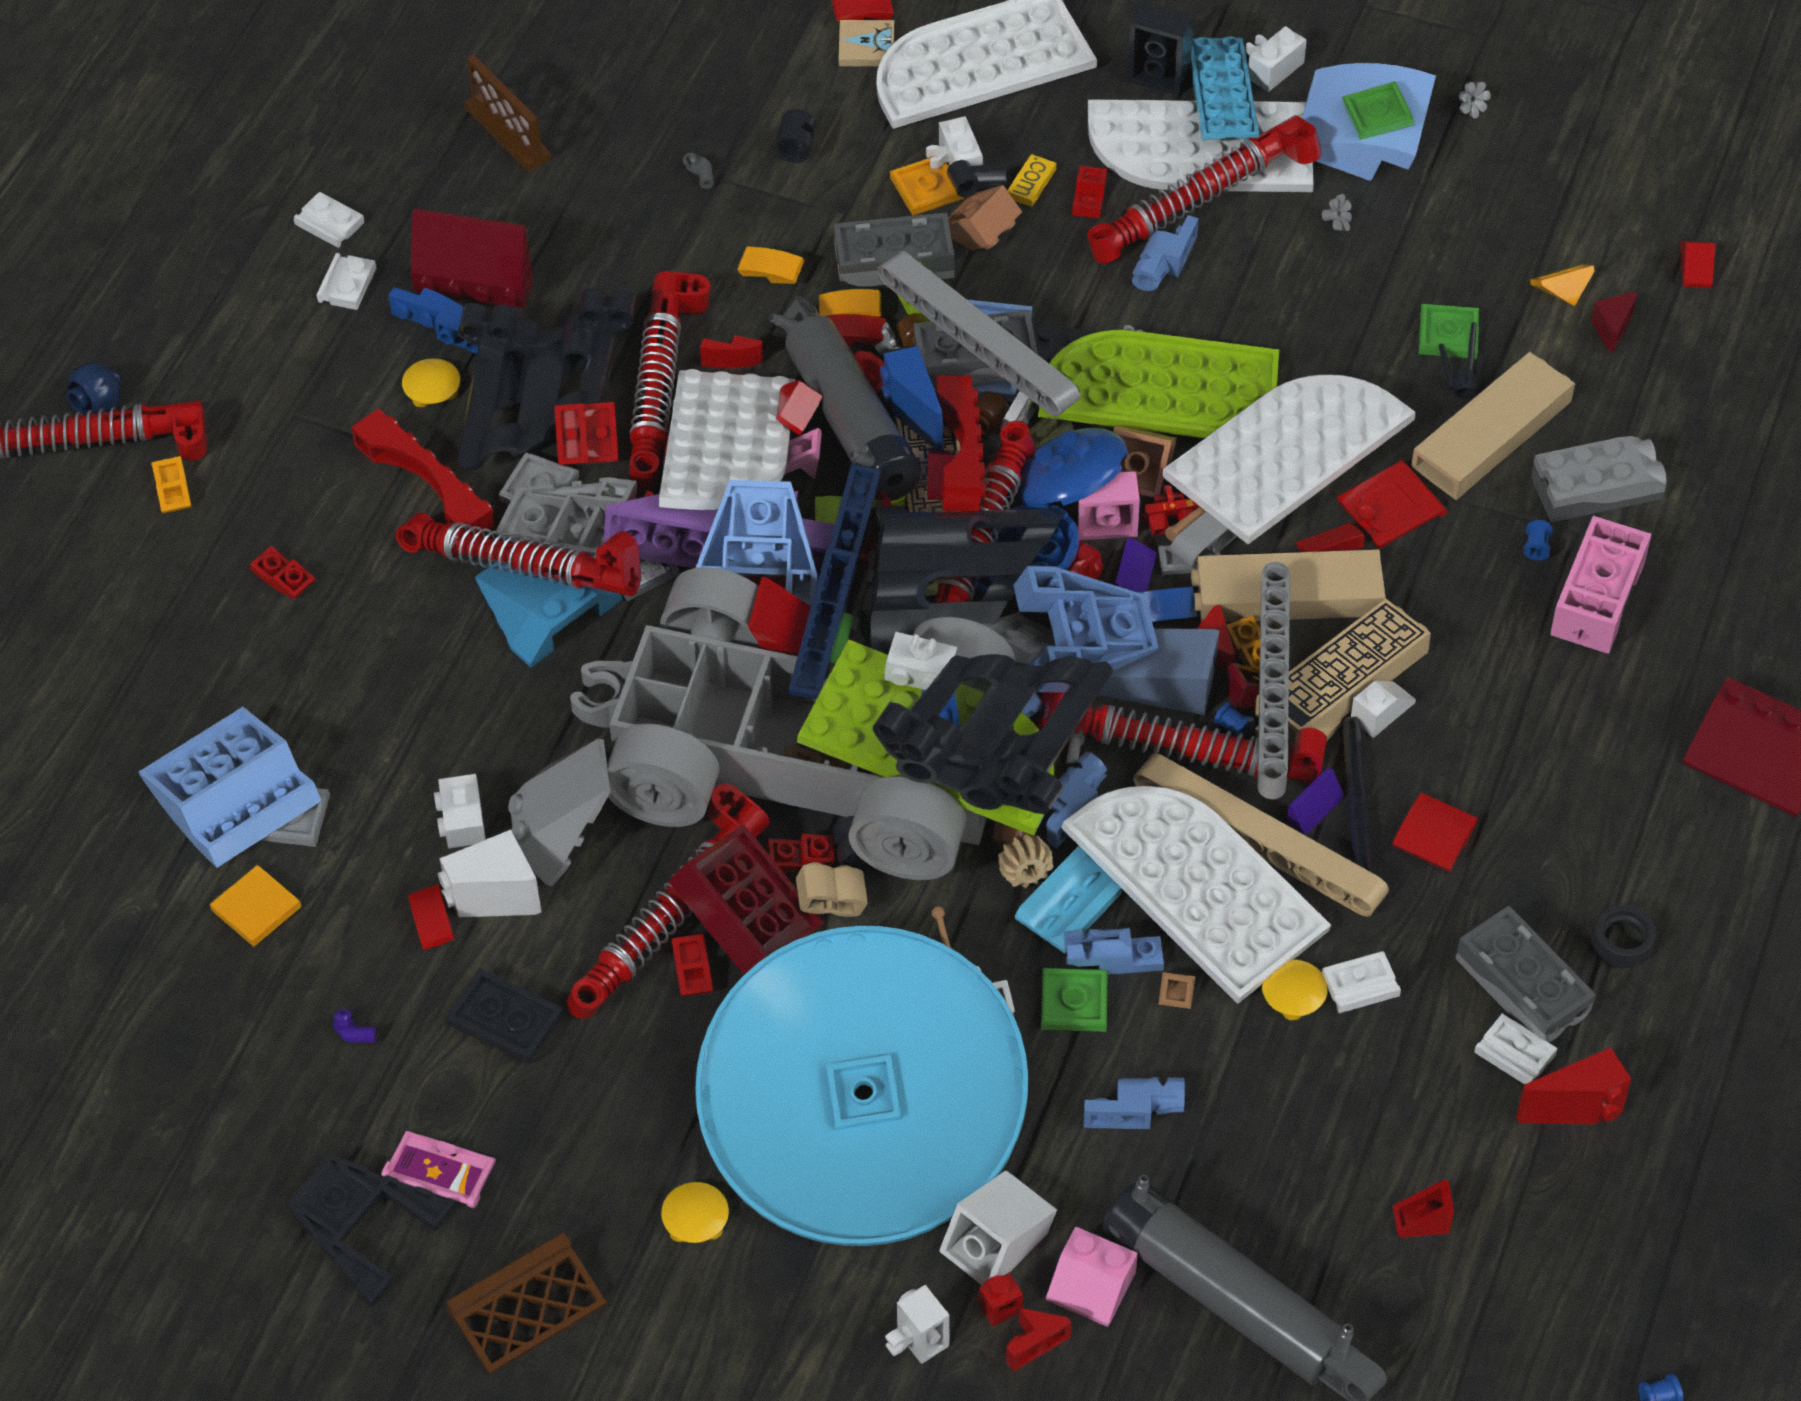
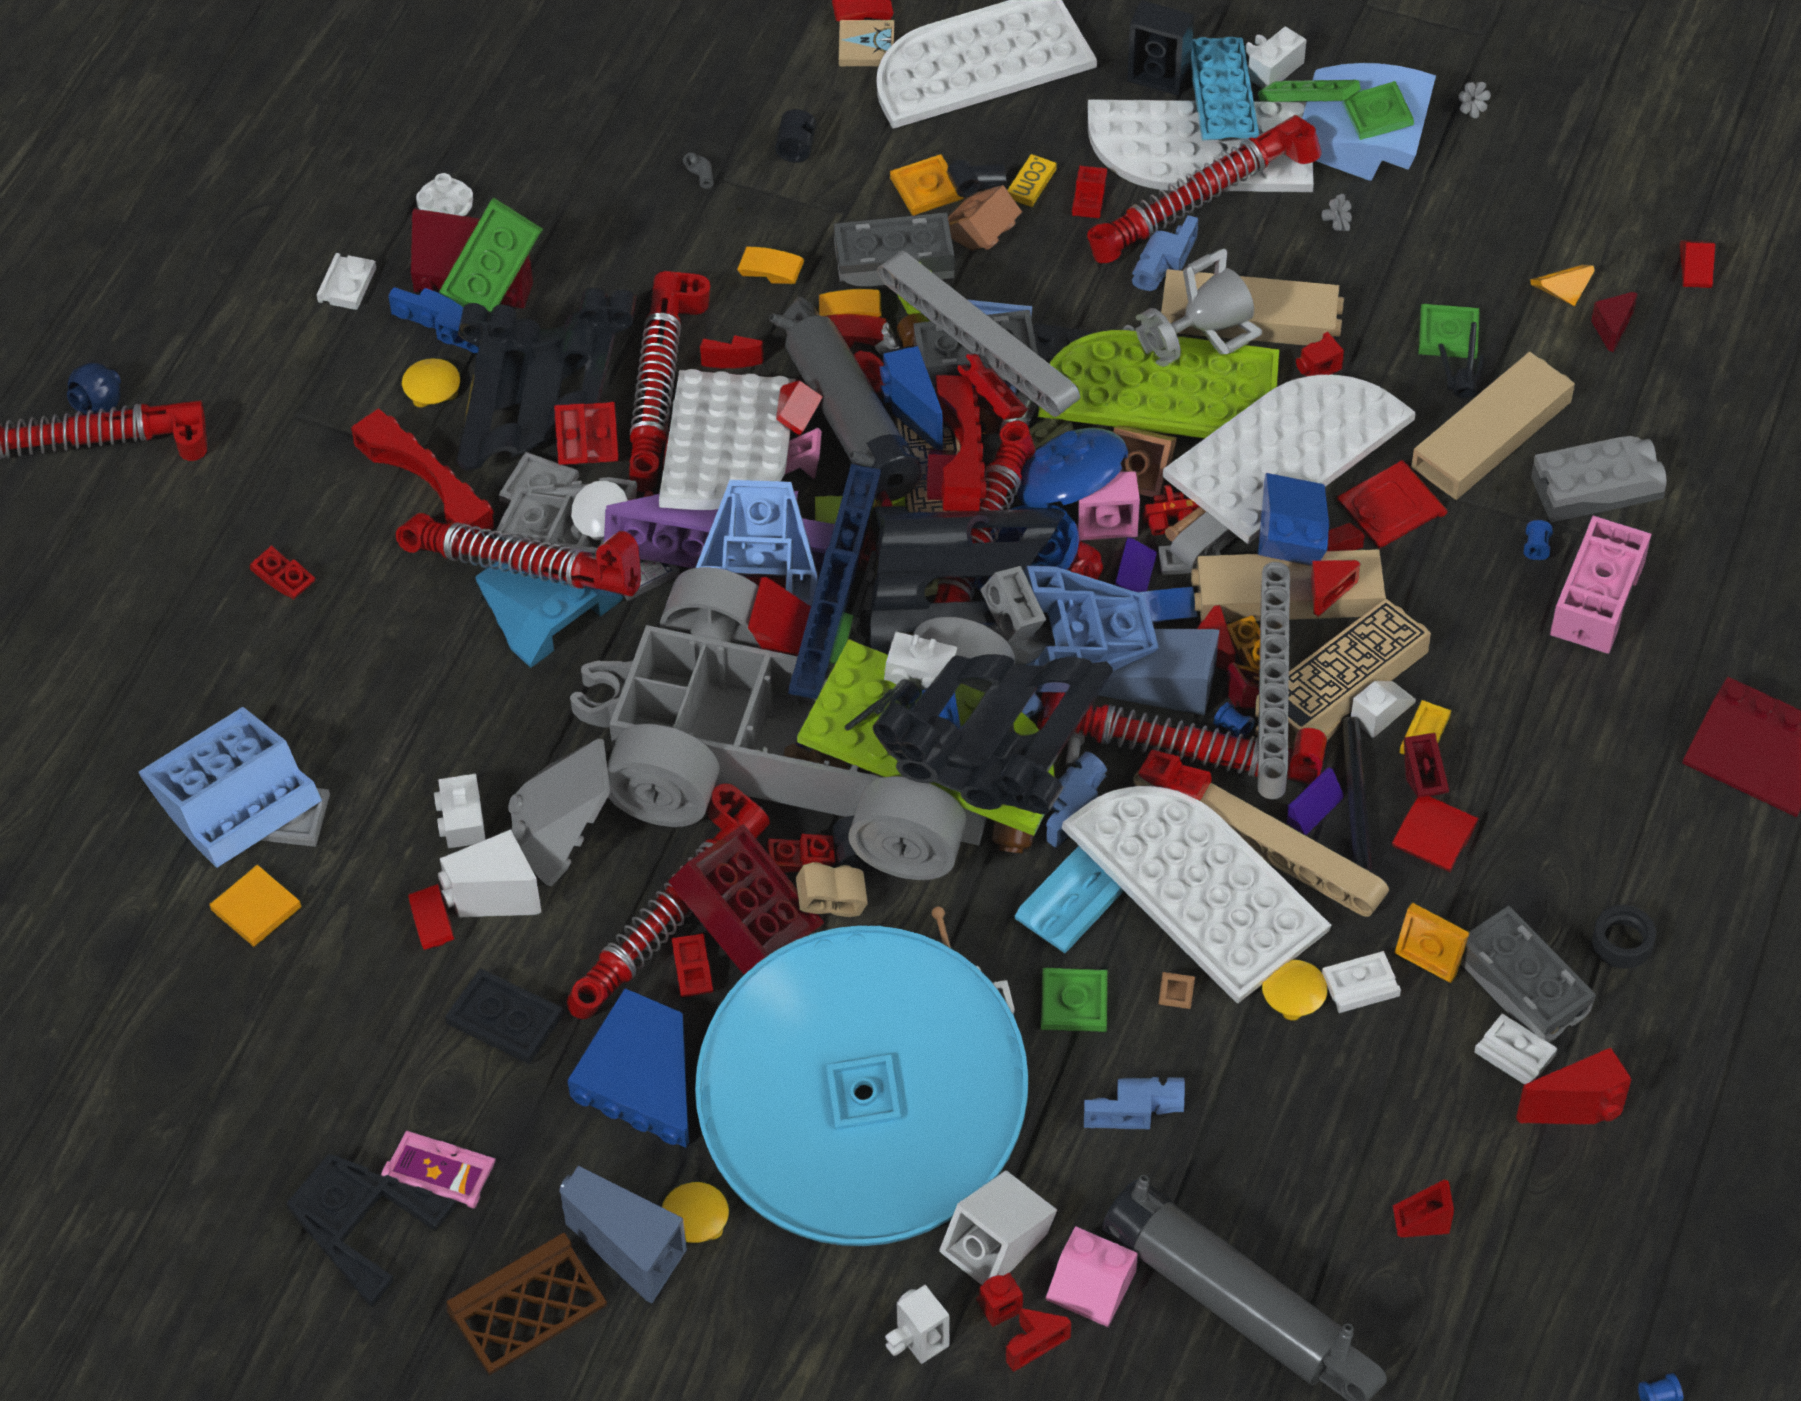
light orange slope [151,456,192,514] -> none
white plate [294,192,364,248] -> none
dark purple arm [332,1009,376,1043] -> none
reddish brown fence [464,54,551,173] -> none
white brick [926,116,983,168] -> none
tan gear [998,833,1053,888] -> none
medium blue plate [1064,928,1164,975] -> none
none -> white dish [416,173,473,216]
none -> bright green tile [439,198,543,312]
none -> sand blue slope [560,1166,687,1303]
none -> blue slope [568,989,689,1148]
none -> white dish [571,481,628,540]
none -> black plant [844,679,920,731]
none -> red plate [957,353,1028,420]
none -> light grey brick [981,566,1046,643]
none -> light grey piece [1135,249,1262,367]
none -> red slope [1138,750,1212,801]
none -> tan brick [1161,269,1344,346]
none -> bright green tile [1258,80,1361,102]
none -> blue slope [1258,473,1329,566]
none -> red brick [1296,332,1344,376]
none -> red slope [1310,560,1361,617]
none -> light orange tile [1394,903,1470,983]
none -> yellow tile [1399,700,1451,755]
none -> dark red slope [1404,733,1449,798]

